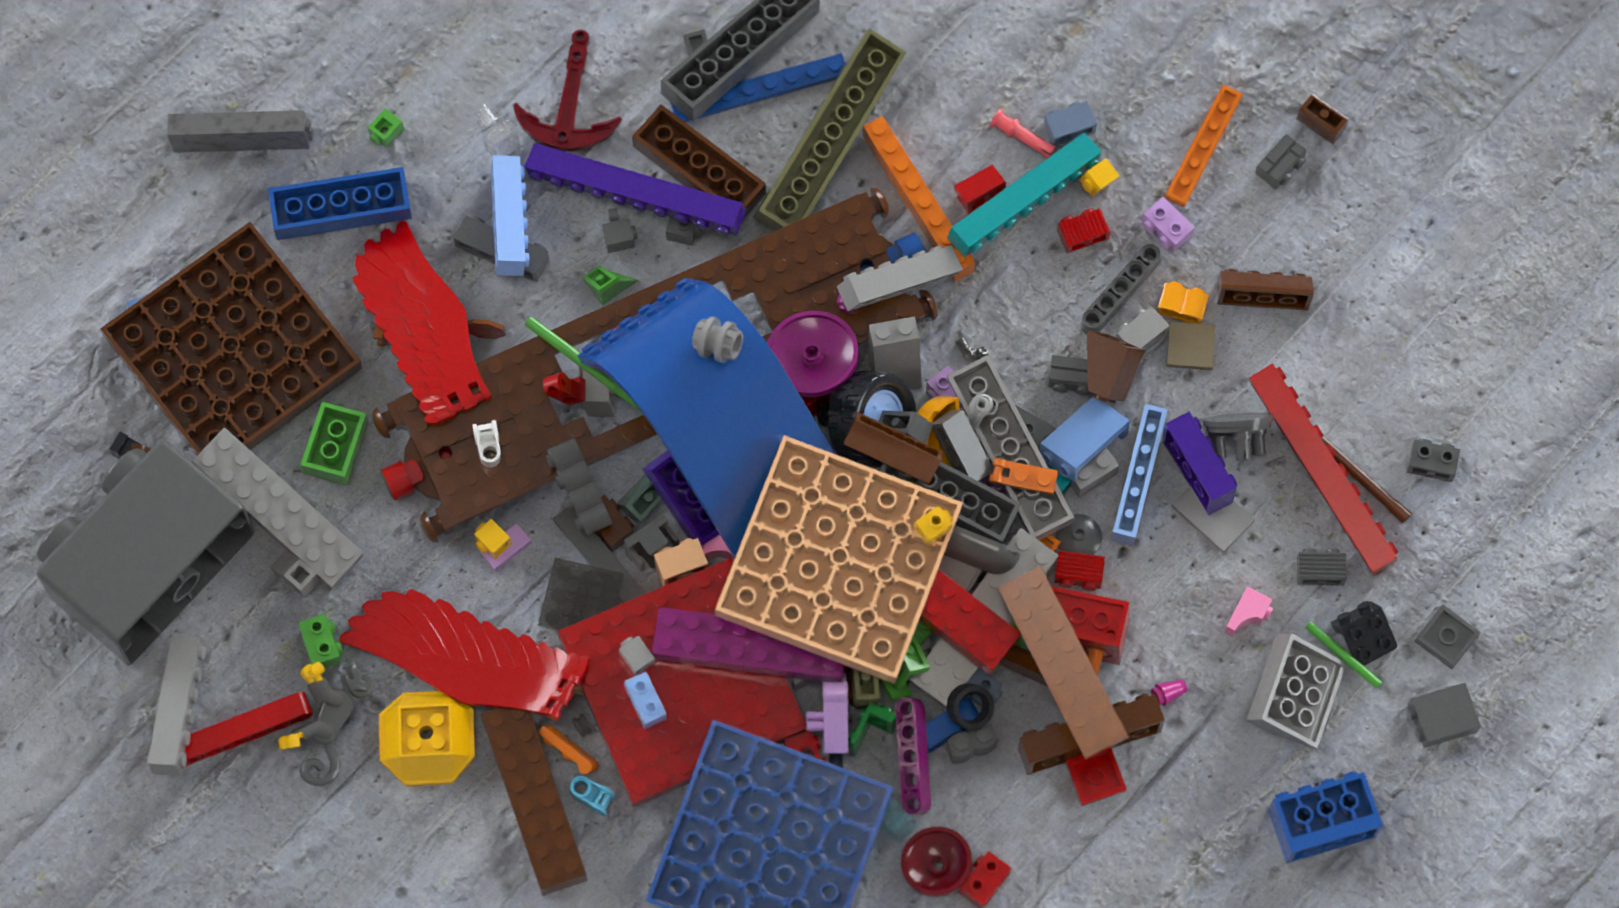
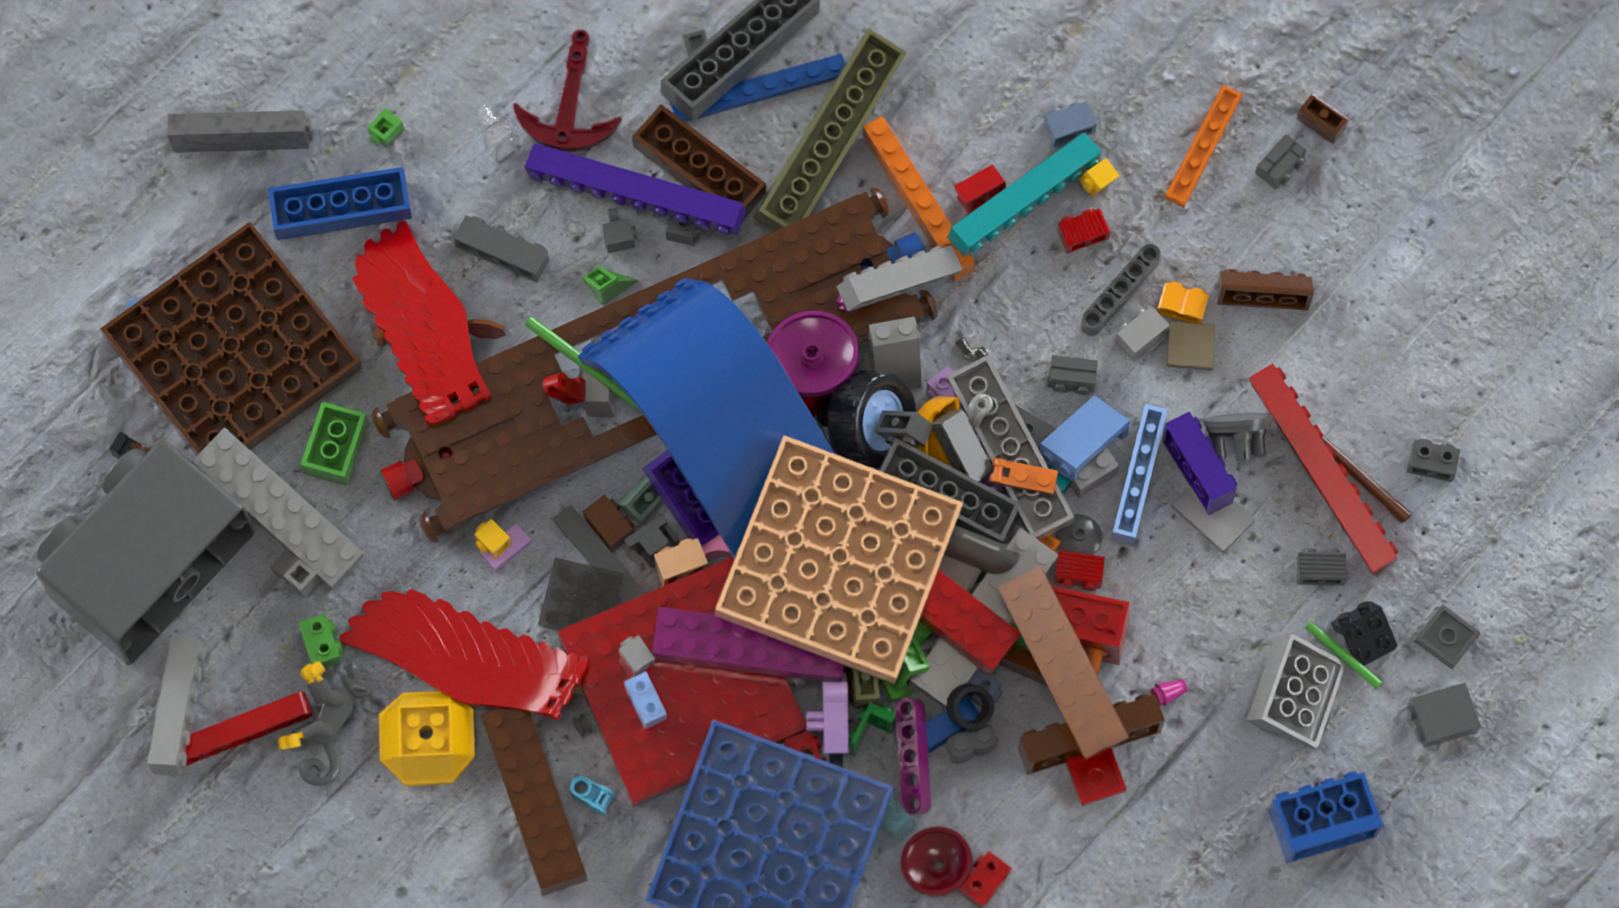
white piece [472,420,501,468] -> none
light blue brick [491,155,529,276] -> none
orange plate [538,724,599,774] -> none
dark grey brick [545,438,612,535] -> none
light grey piece [692,316,743,363] -> none
reddish brown brick [844,412,943,484] -> none
yellow brick [914,506,953,546] -> none
coral pin [990,109,1056,158] -> none
reddish brown slope [1087,330,1145,403] -> none
lavender brick [1142,197,1195,253] -> none
bright pink arch [1224,587,1273,637] -> none

